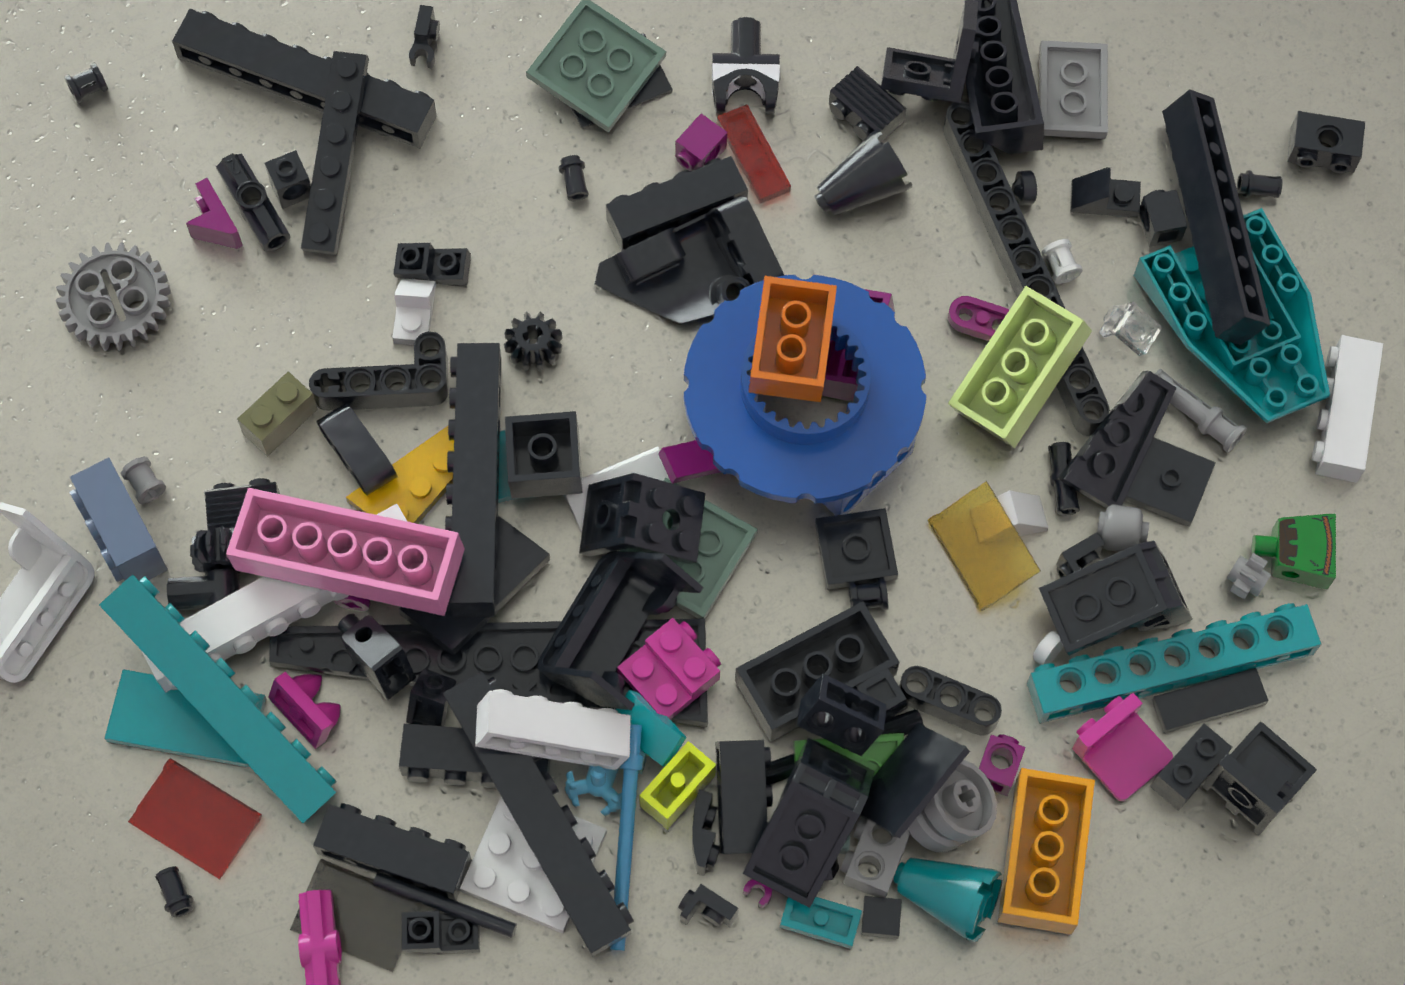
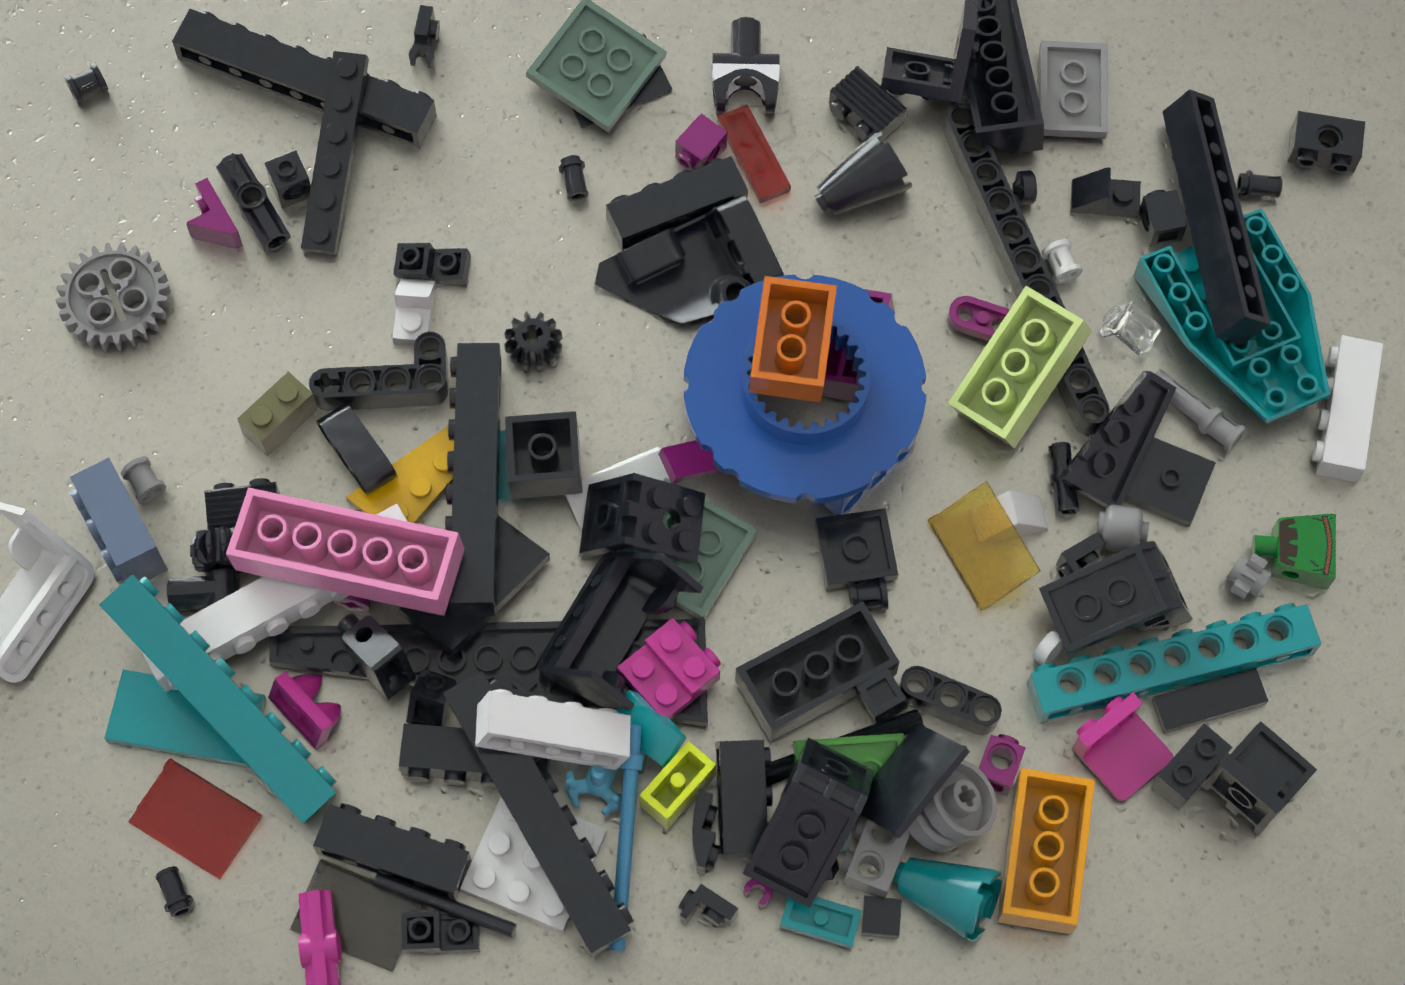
black brick [797,673,887,757] -> none

